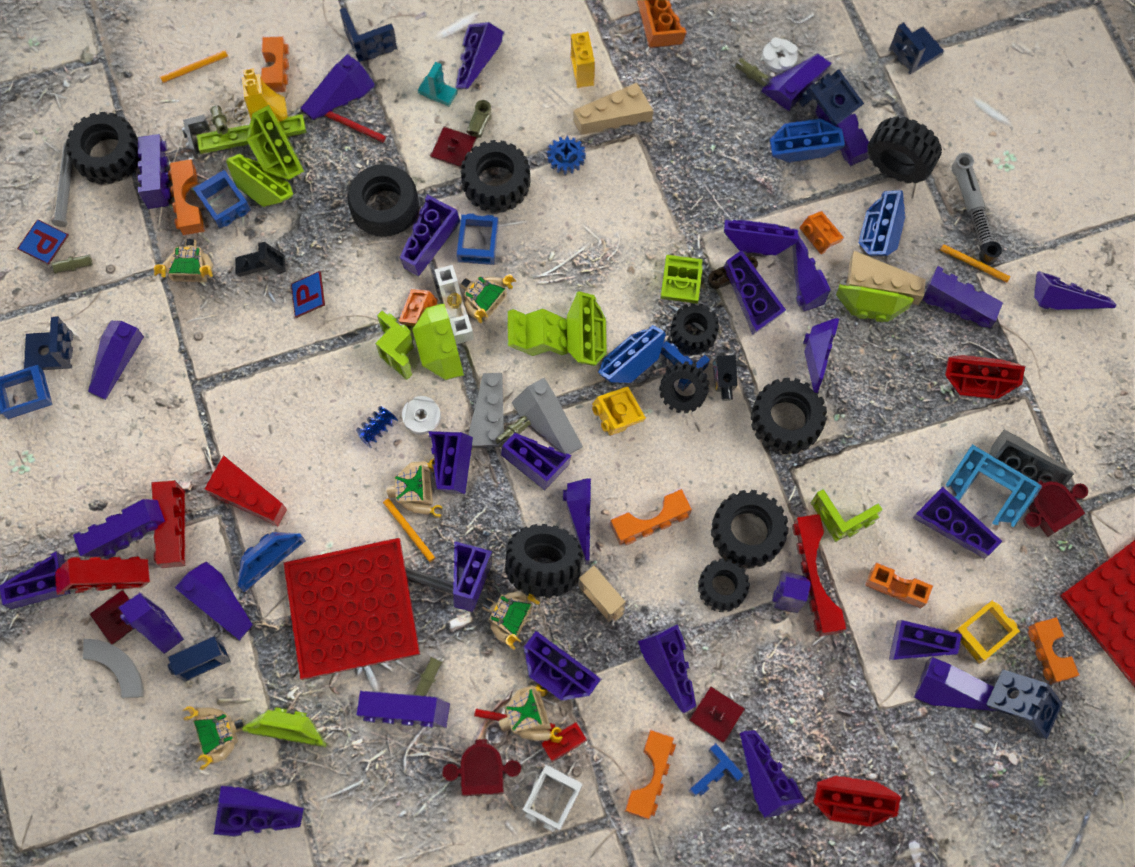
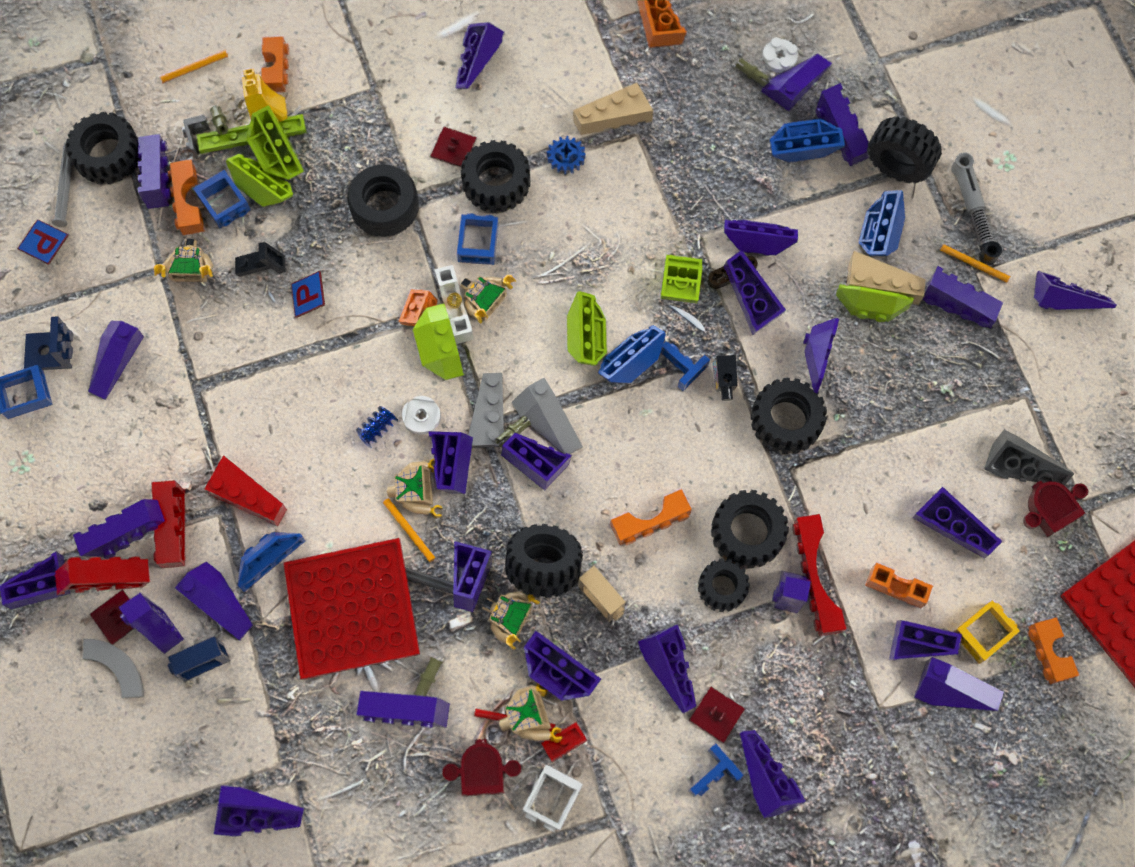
olive pin [52,254,93,274] -> none
torso [182,706,246,770] -> none
lime wedge [242,707,327,748] -> none
dark purple wedge [300,54,375,120] -> none
red bar [324,111,386,143] -> none
dark blue bracket [339,7,398,63] -> none
lime bracket [375,311,414,380] -> none
dark purple wedge [400,194,461,277] -> none
teal bracket [418,62,457,107] -> none
olive piece [467,100,492,138] -> none
lime bracket [508,308,568,356] -> none
dark purple wedge [563,478,591,565] -> none
yellow window [570,32,595,88] -> none
yellow plate [592,386,646,436] -> none
orange arch [625,730,676,820] -> none
black tyre [659,361,709,413] -> none
black tyre [670,303,719,355] -> none
dark purple wedge [792,234,831,312] -> none
dark blue bracket [799,69,864,126] -> none
orange bracket [800,211,844,254] -> none
lime bracket [811,489,883,542] -> none
red wedge [813,775,901,827] -> none
dark blue bracket [889,22,944,75] -> none
red wedge [945,355,1026,399] -> none
dark azure wedge [946,444,1042,527] -> none
dark blue bracket [986,669,1063,739] -> none

